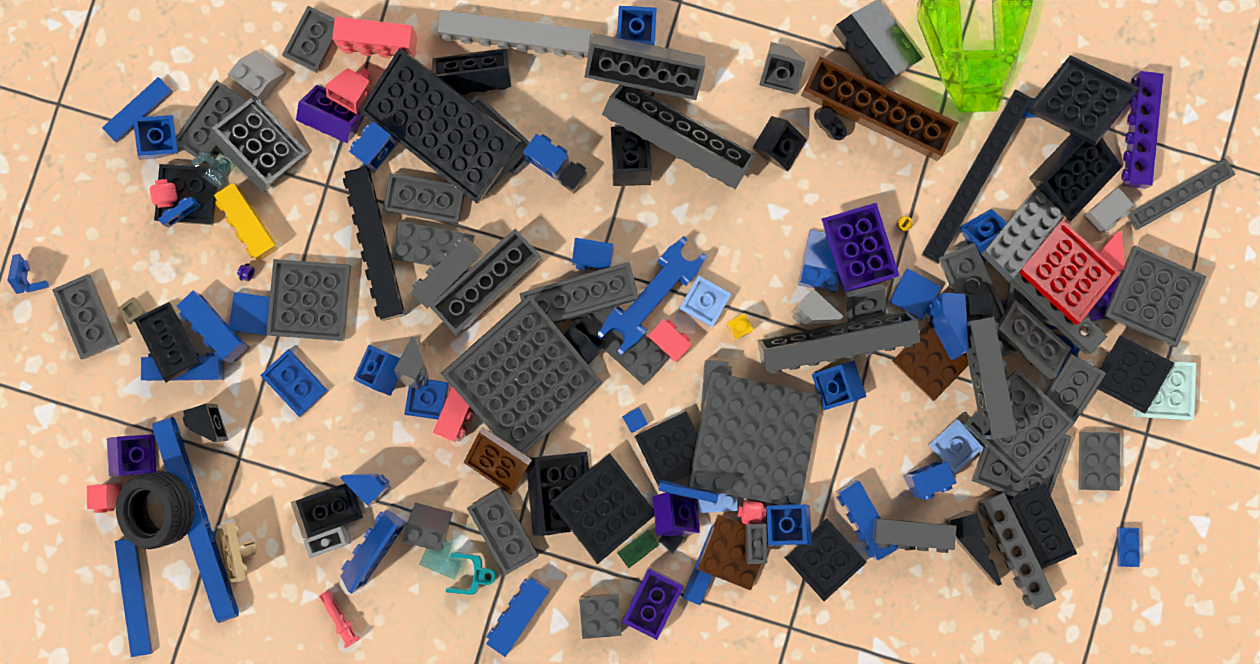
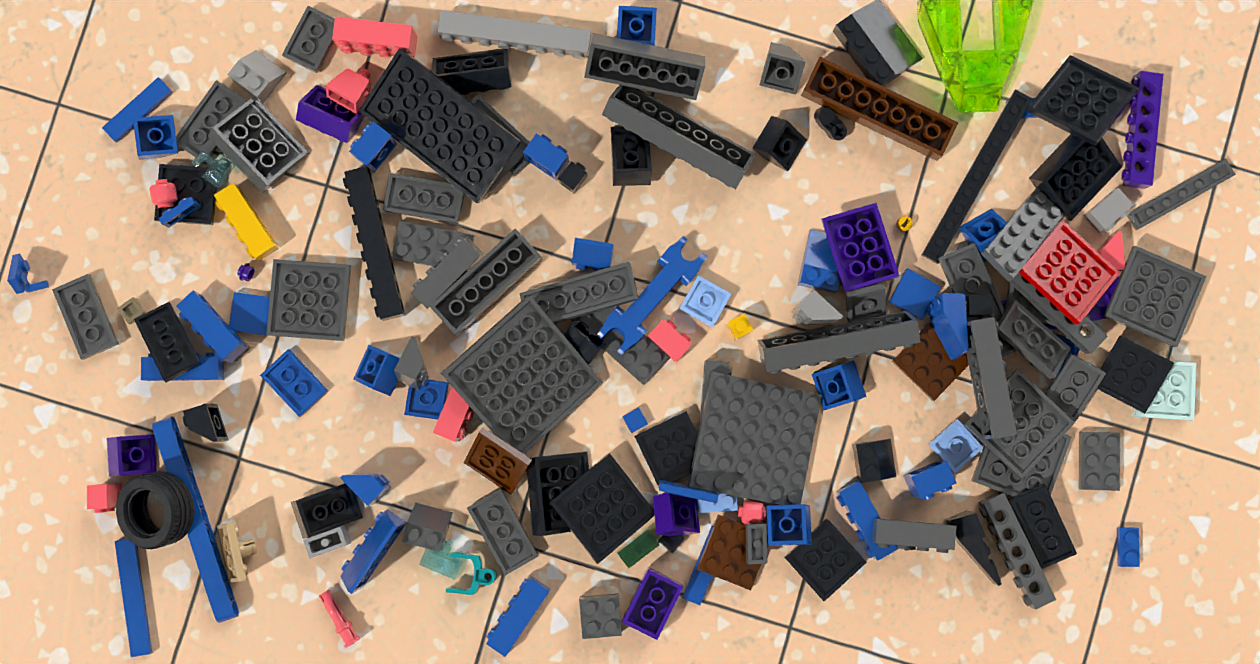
none -> black slope [852,439,896,483]

